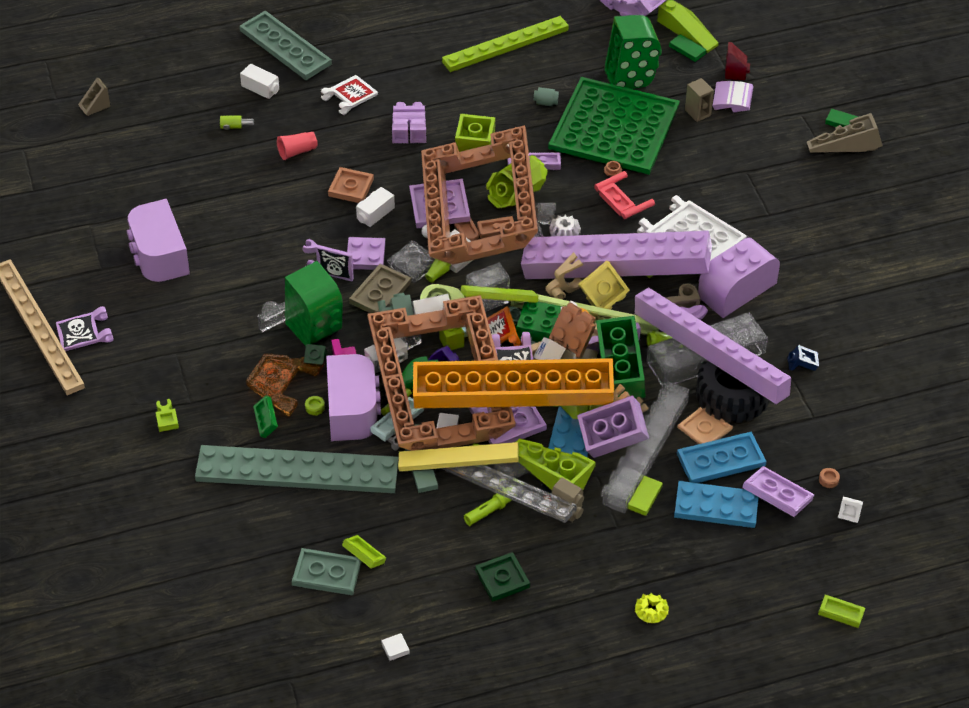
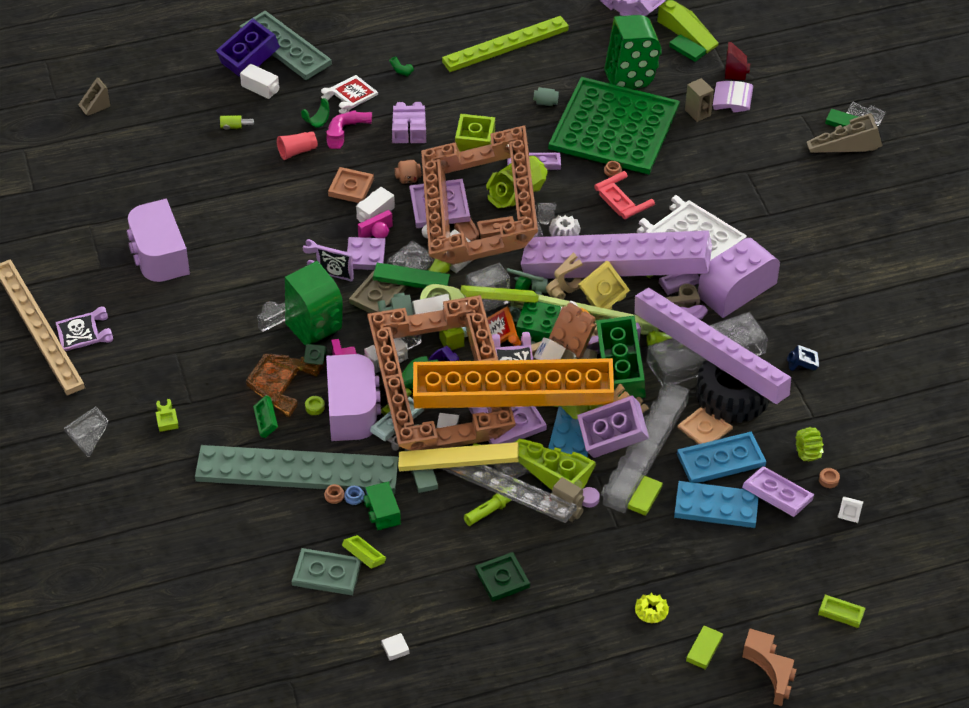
none -> clear wing [64,407,108,457]
none -> dark purple brick [216,18,280,78]
none -> green helmet [301,98,329,127]
none -> nougat plate [324,484,345,504]
none -> dark pink piece [327,110,372,149]
none -> medium blue plate [344,485,364,505]
none -> dark pink tile [358,210,393,238]
none -> green brick [363,481,401,530]
none -> green tile [373,262,450,289]
none -> green arm [389,56,414,76]
none -> nougat head [395,160,421,184]
none -> sand green plant [507,268,548,295]
none -> green tile [515,276,532,290]
none -> lavender tile [582,487,600,508]
none -> lavender tile [659,274,700,295]
none -> lime tile [686,626,723,670]
none -> nougat arch [742,629,797,706]
none -> lime gear [795,427,824,461]
none -> clear slope [846,101,886,126]

